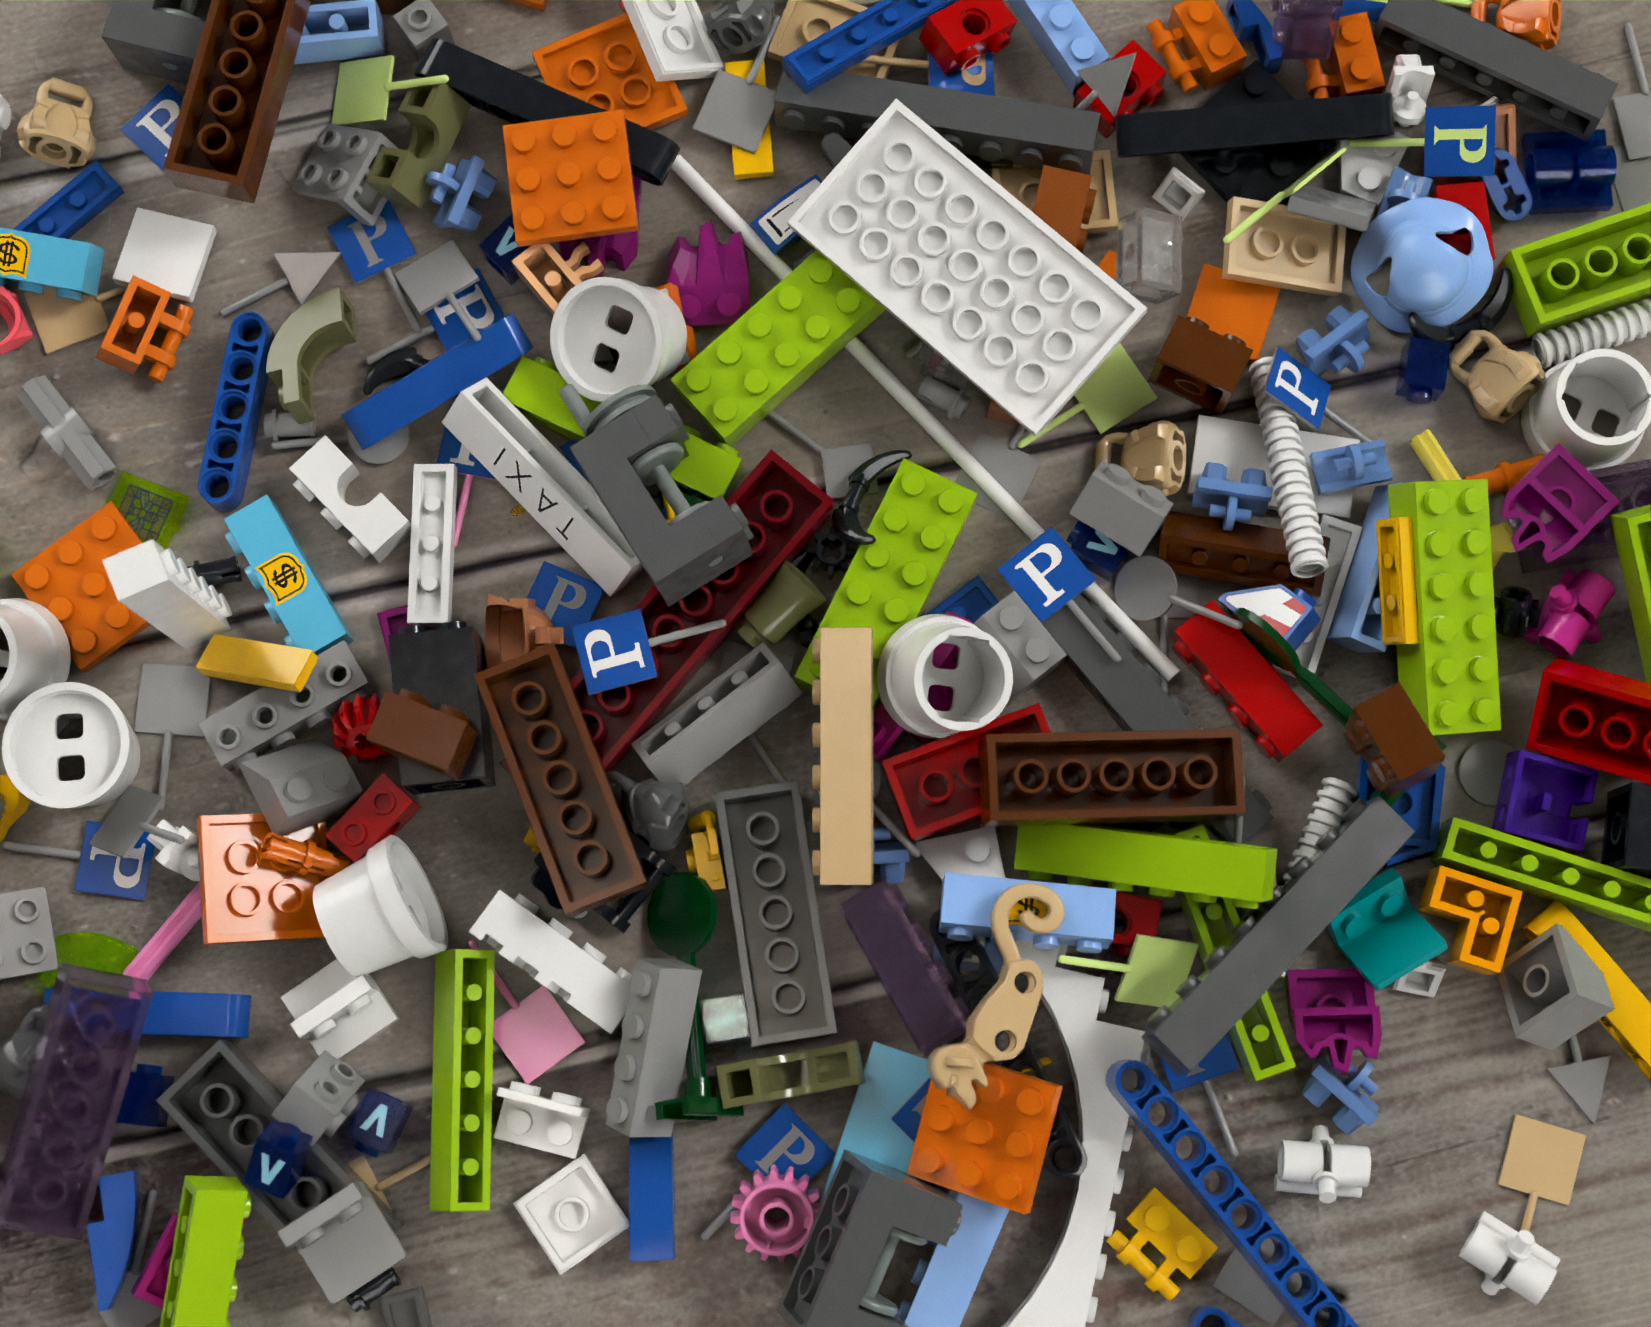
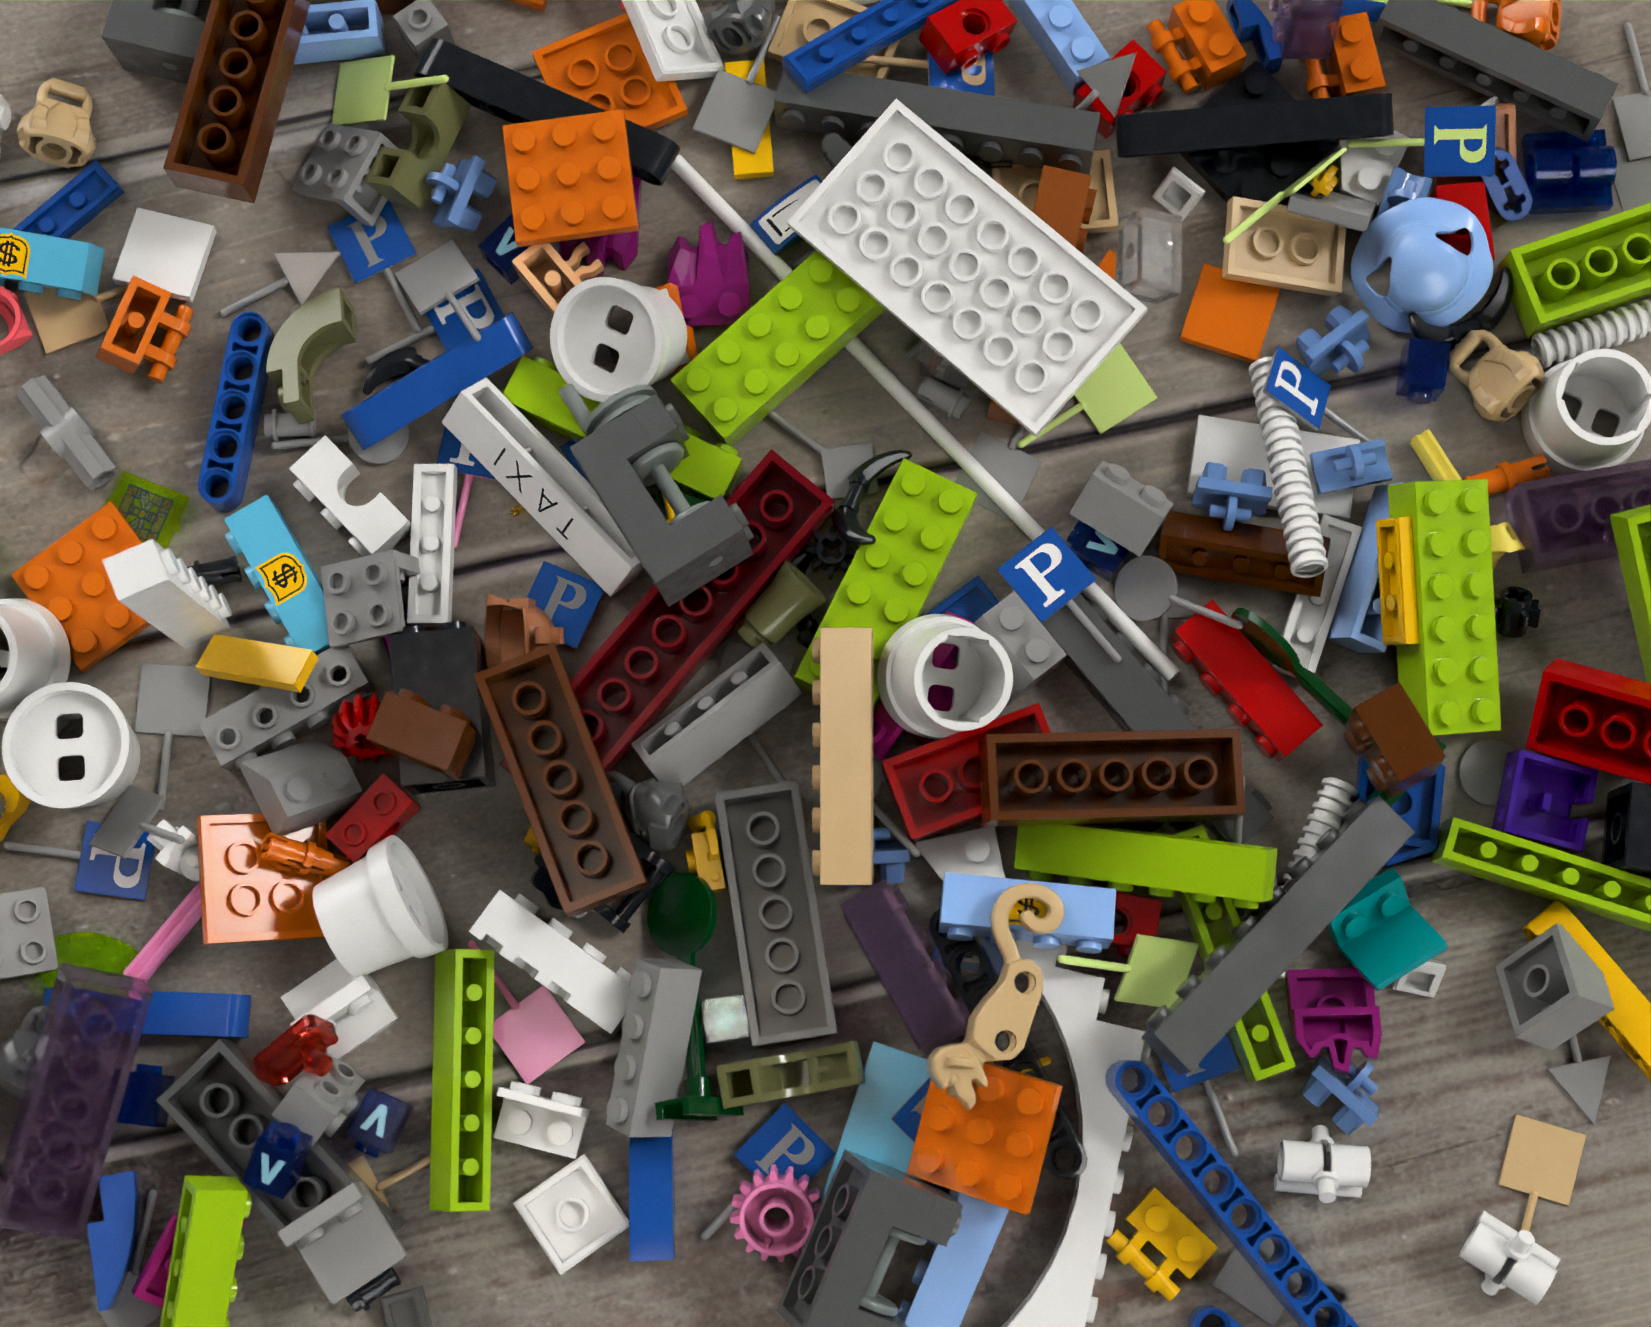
blue piece [120,84,183,174] -> none
blue piece [572,609,726,695] -> none
tan piece [1094,420,1187,496] -> none
reddish brown brick [1148,315,1253,416] -> none
slope [1218,584,1321,651] -> none
white hips [1385,54,1435,128] -> none
light orange brick [1418,865,1523,976] -> none
magenta plate [1501,443,1620,564] -> none
dark pink pin [1522,569,1616,659] -> none
none -> clear red piece [252,1014,338,1086]
none -> light grey bracket [321,550,420,648]
none -> yellow axle [1309,164,1339,198]

